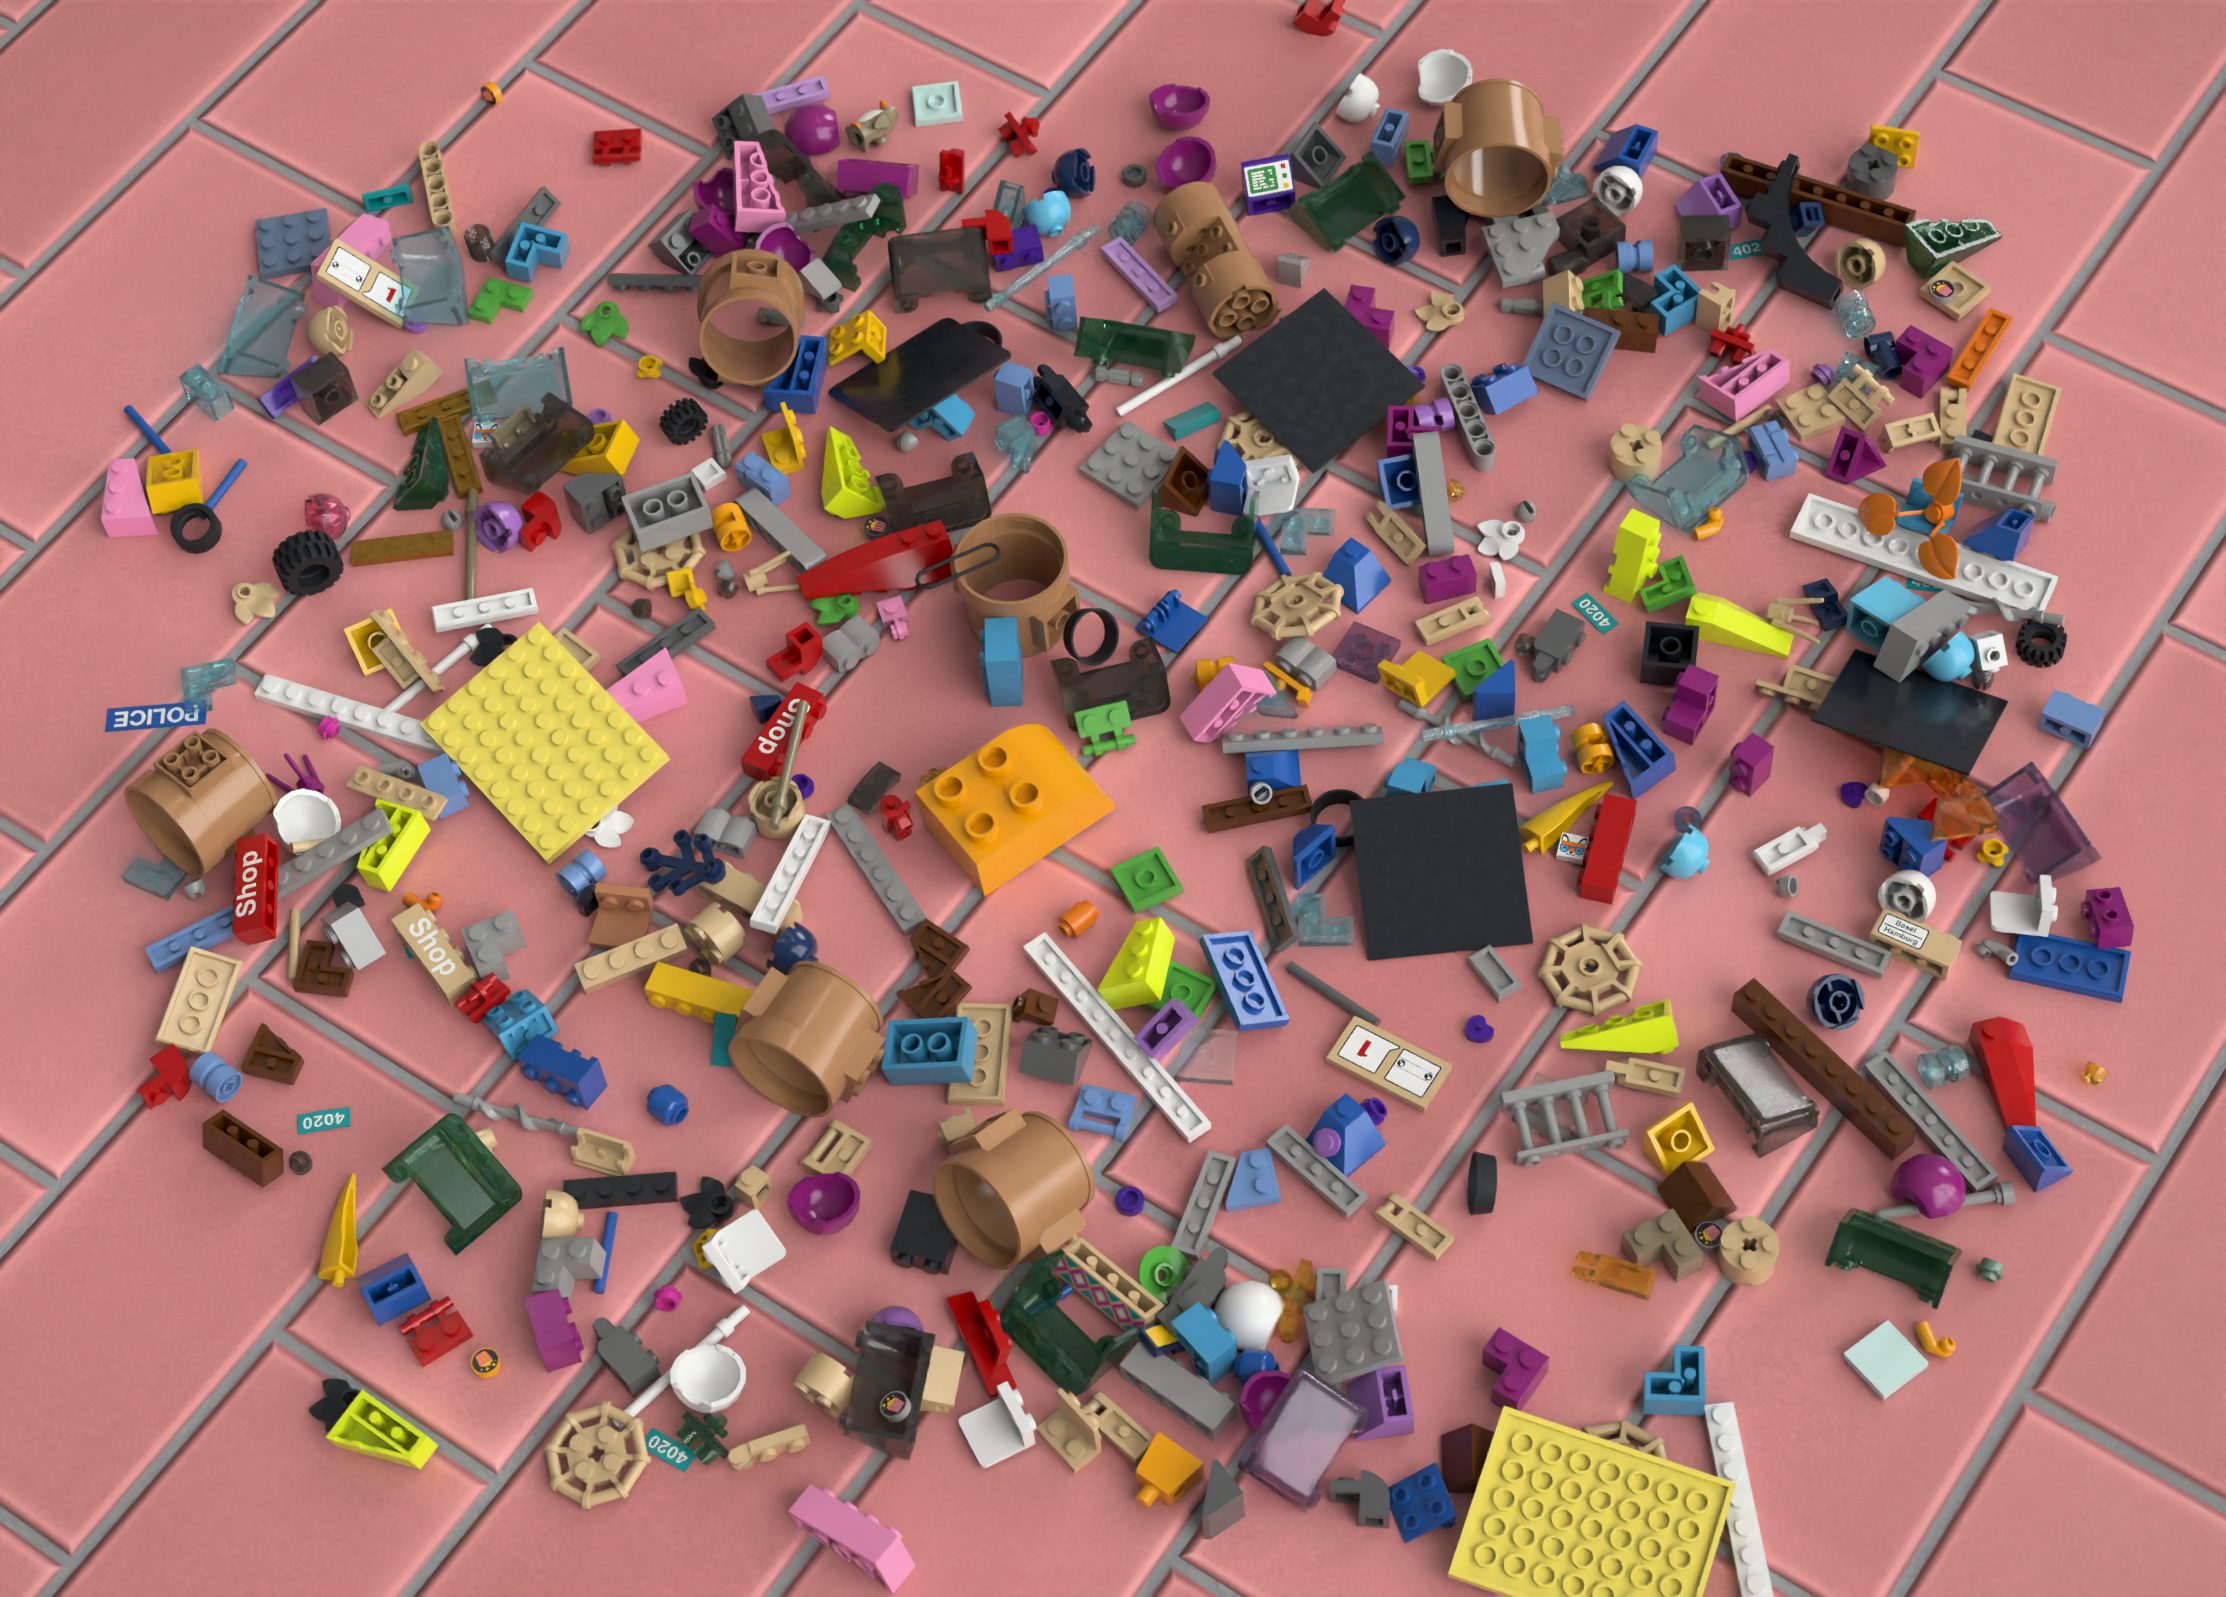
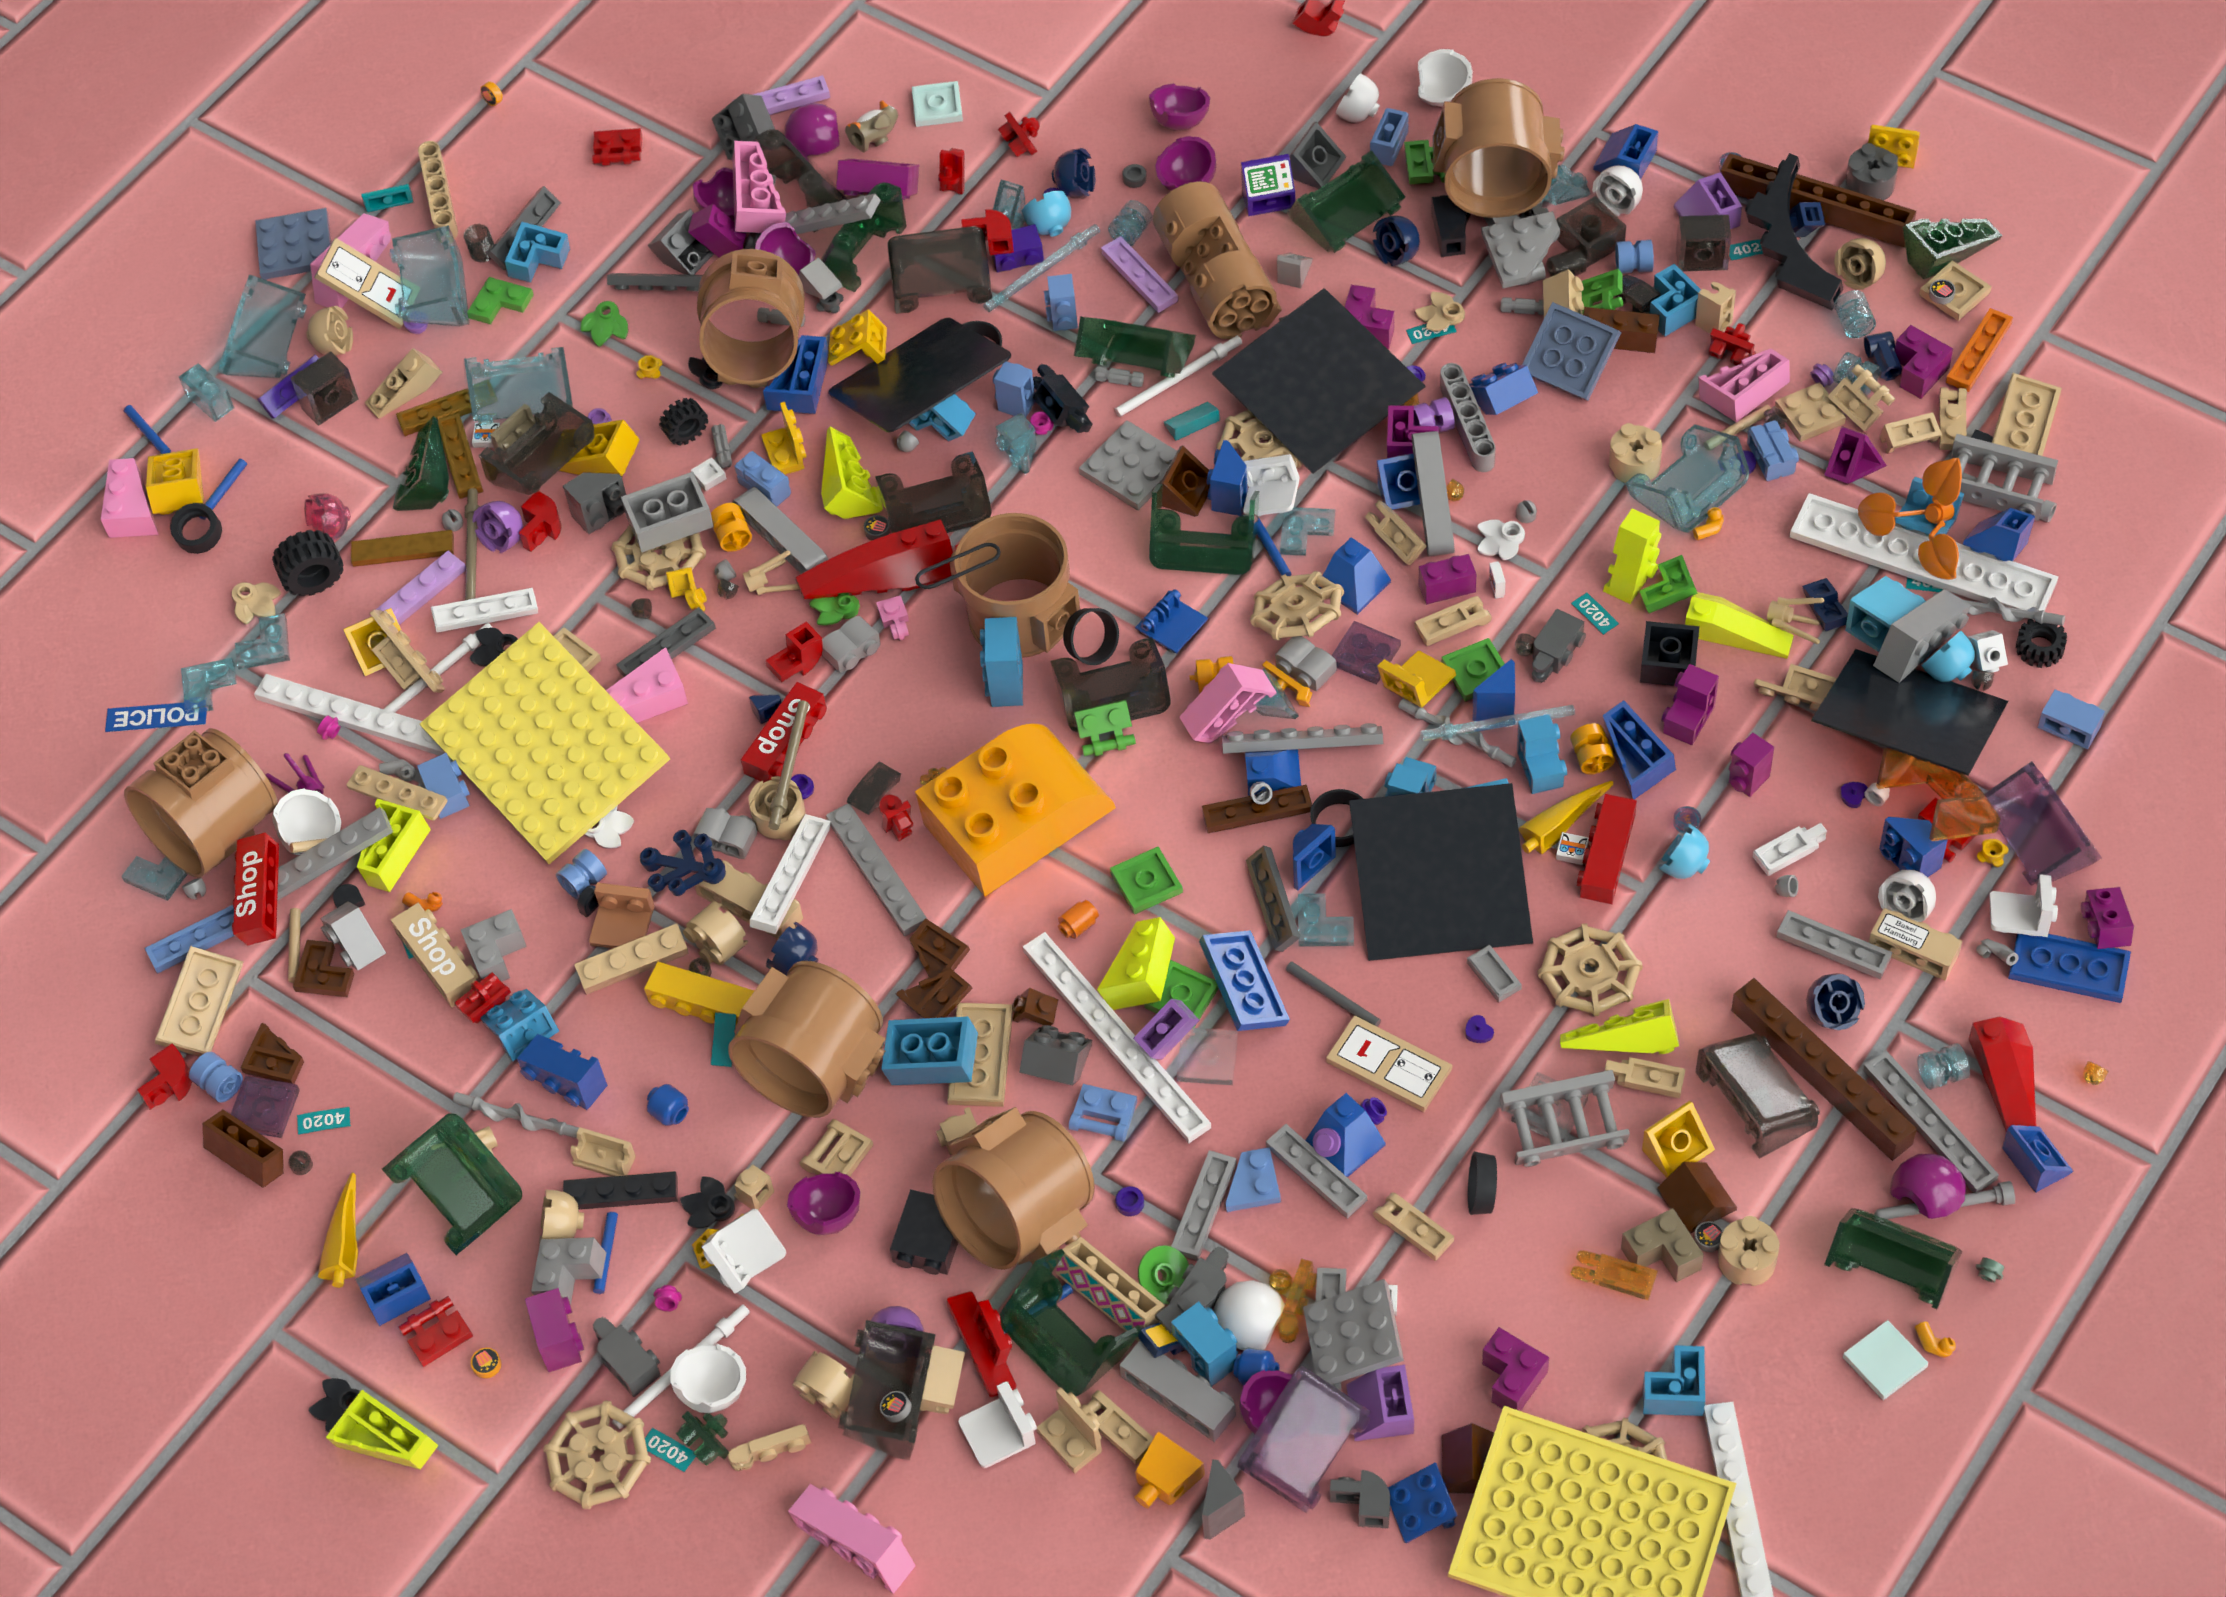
none -> clear purple plate [231,1076,300,1138]
none -> clear light blue plate [235,614,290,670]
none -> lavender plate [376,551,466,625]
none -> teal sticker [1406,324,1457,344]

